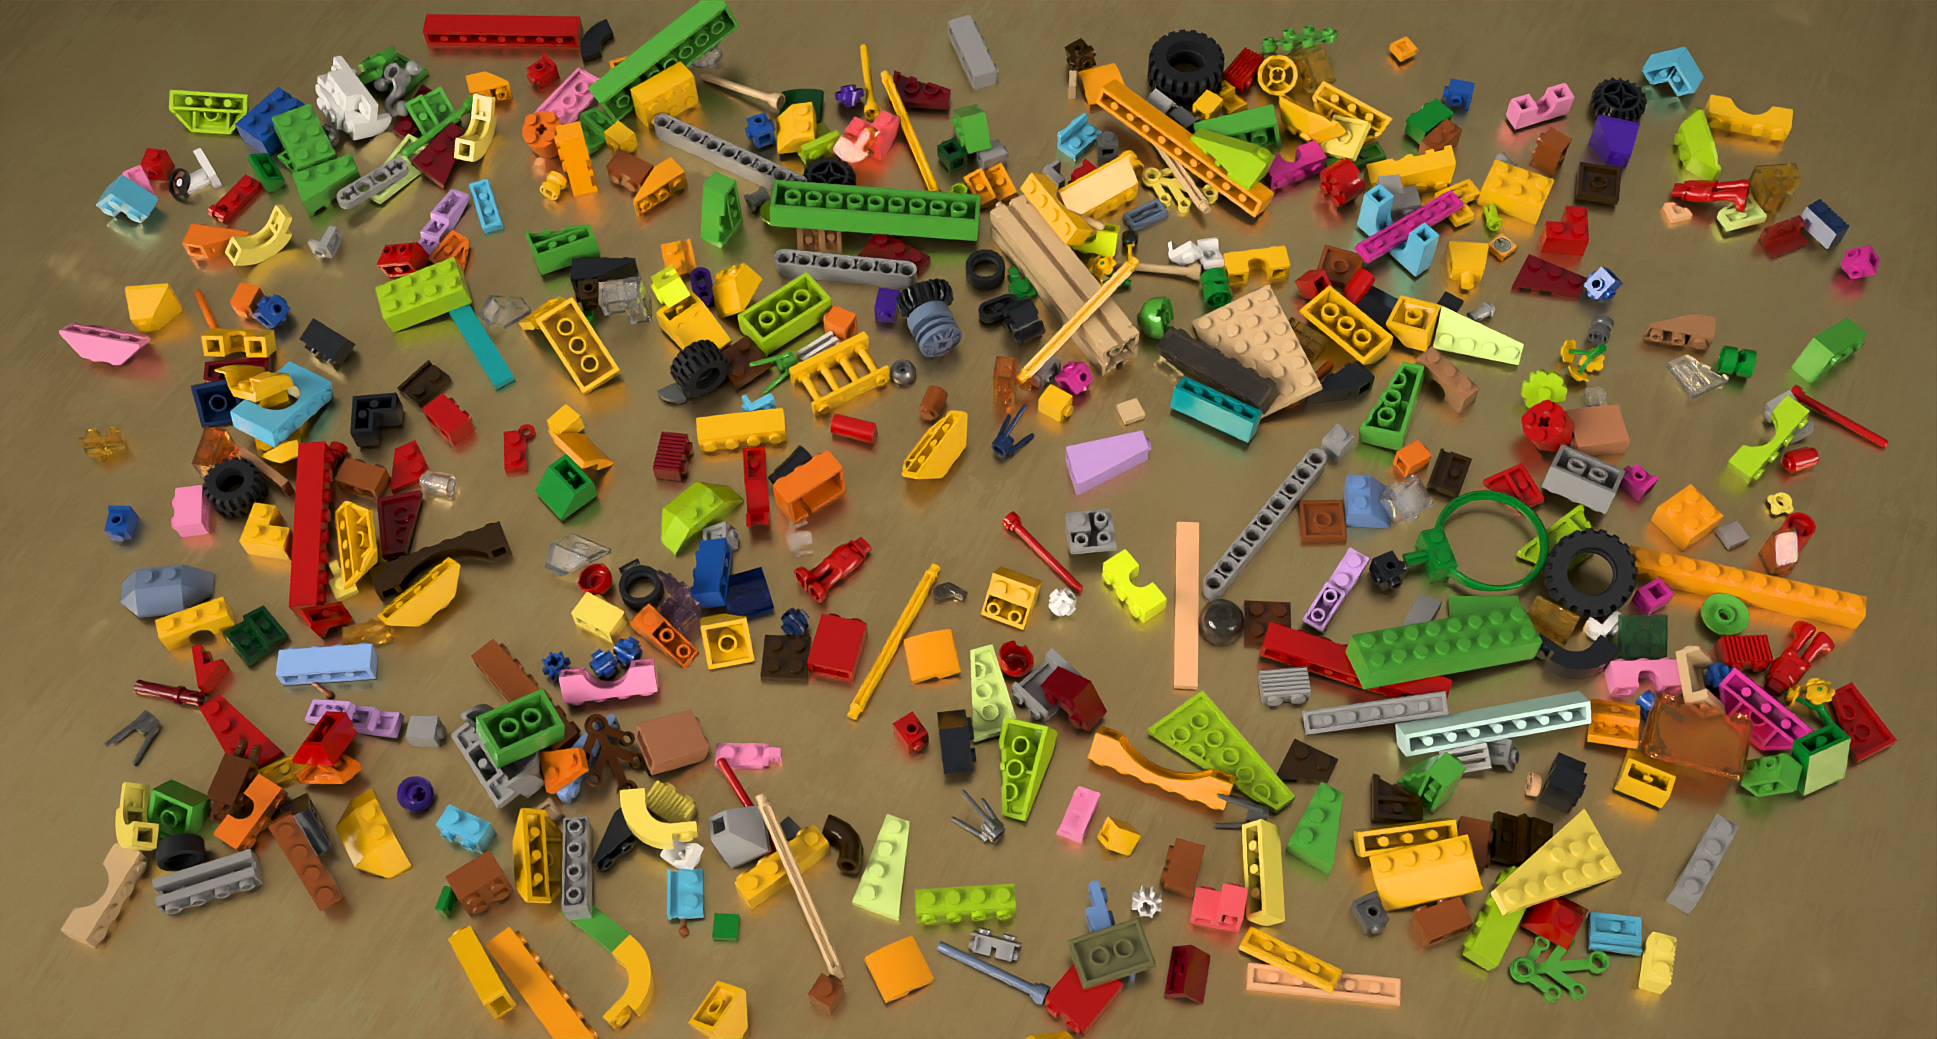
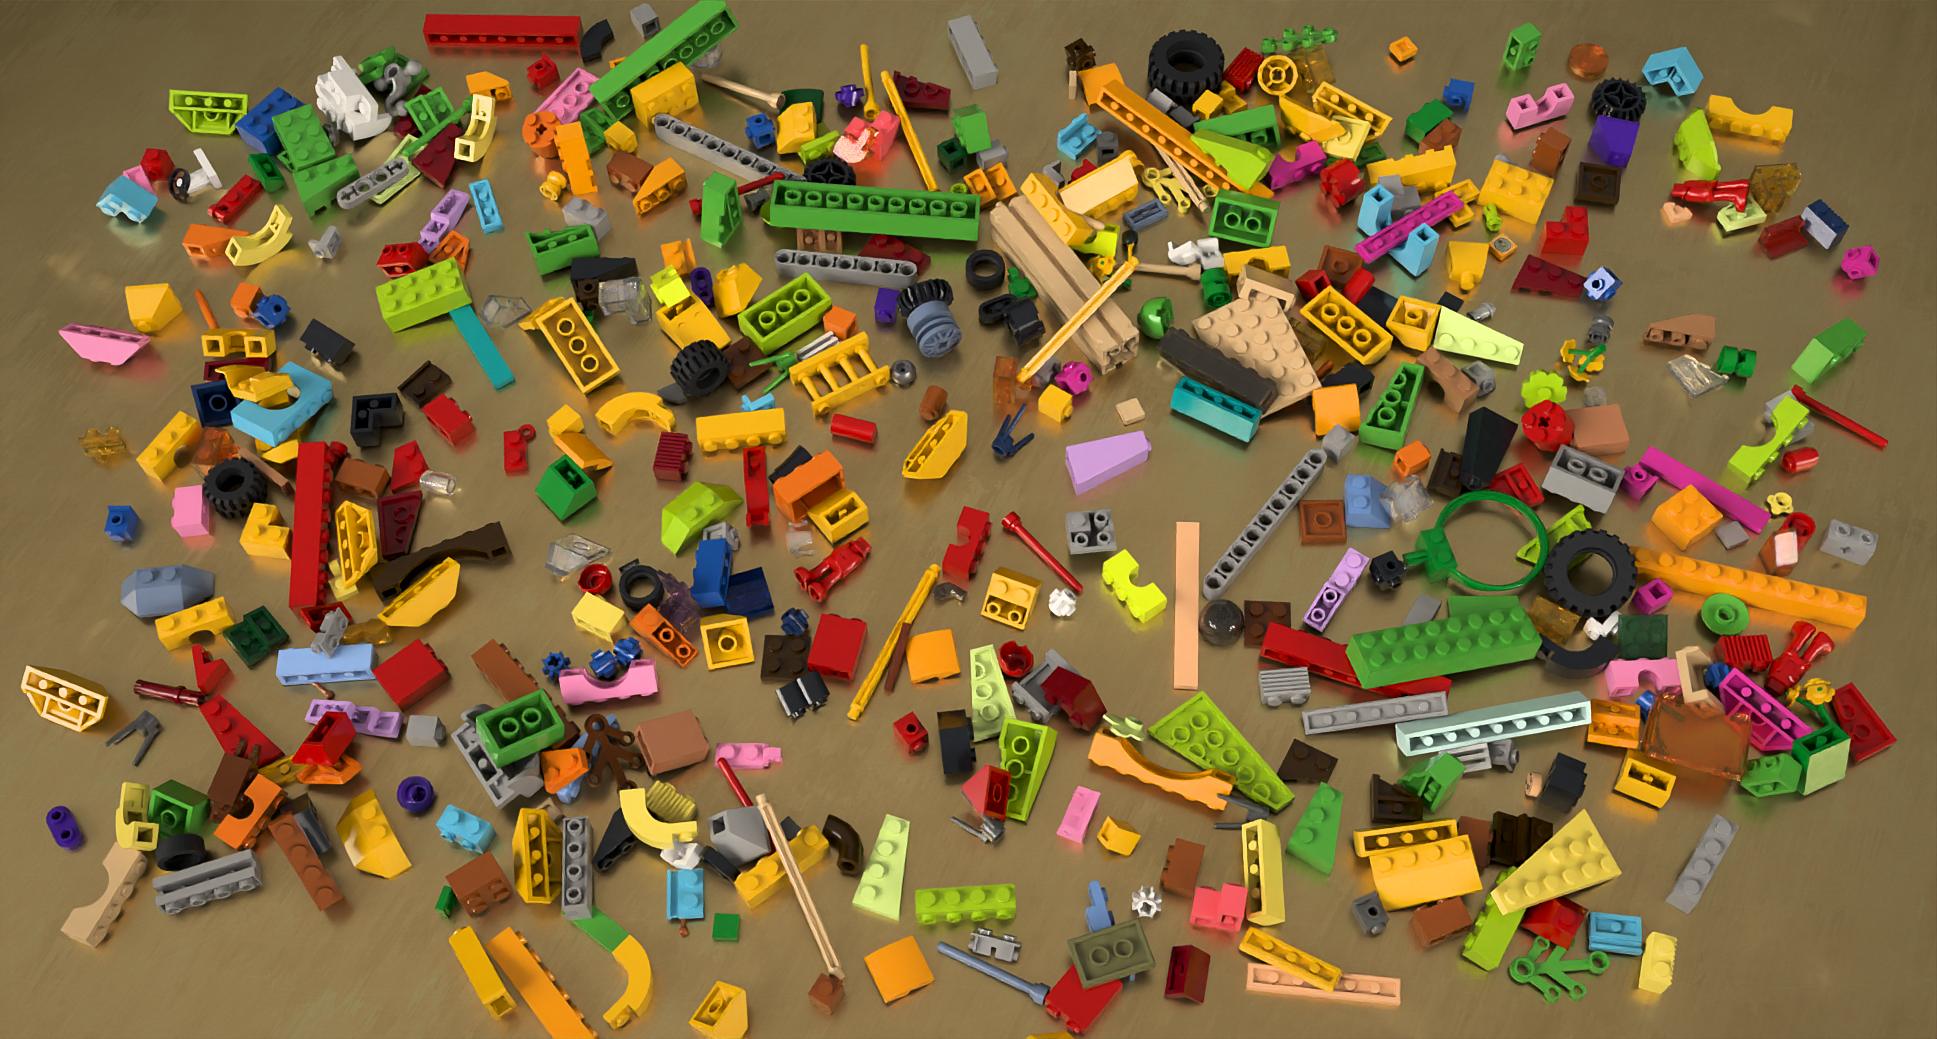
none -> yellow wedge [21,665,109,732]
none -> dark purple plate [46,806,83,851]
none -> yellow arch [136,411,206,482]
none -> light grey hinge [311,607,349,659]
none -> red brick [372,638,450,713]
none -> light grey brick [562,196,612,242]
none -> yellow arch [595,392,677,436]
none -> light grey brick [630,2,661,38]
none -> red piece [689,172,784,216]
none -> black beam [698,845,741,884]
none -> black brick [775,669,830,718]
none -> yellow slope [807,488,869,544]
none -> copper bar [884,622,912,691]
none -> red arch [942,506,992,581]
none -> red slope [961,765,1011,820]
none -> yellowish green plate [1103,714,1146,741]
none -> bright green brick [1208,188,1281,248]
none -> tan panel [1236,264,1296,313]
none -> light orange slope [1312,383,1361,436]
none -> black slope [1458,406,1518,491]
none -> light grey bracket [1461,360,1496,397]
none -> bright green brick [1502,22,1542,71]
none -> clear orange tile [1568,43,1609,77]
none -> dark pink tile [1638,445,1772,534]
none -> light grey brick [1818,519,1879,566]

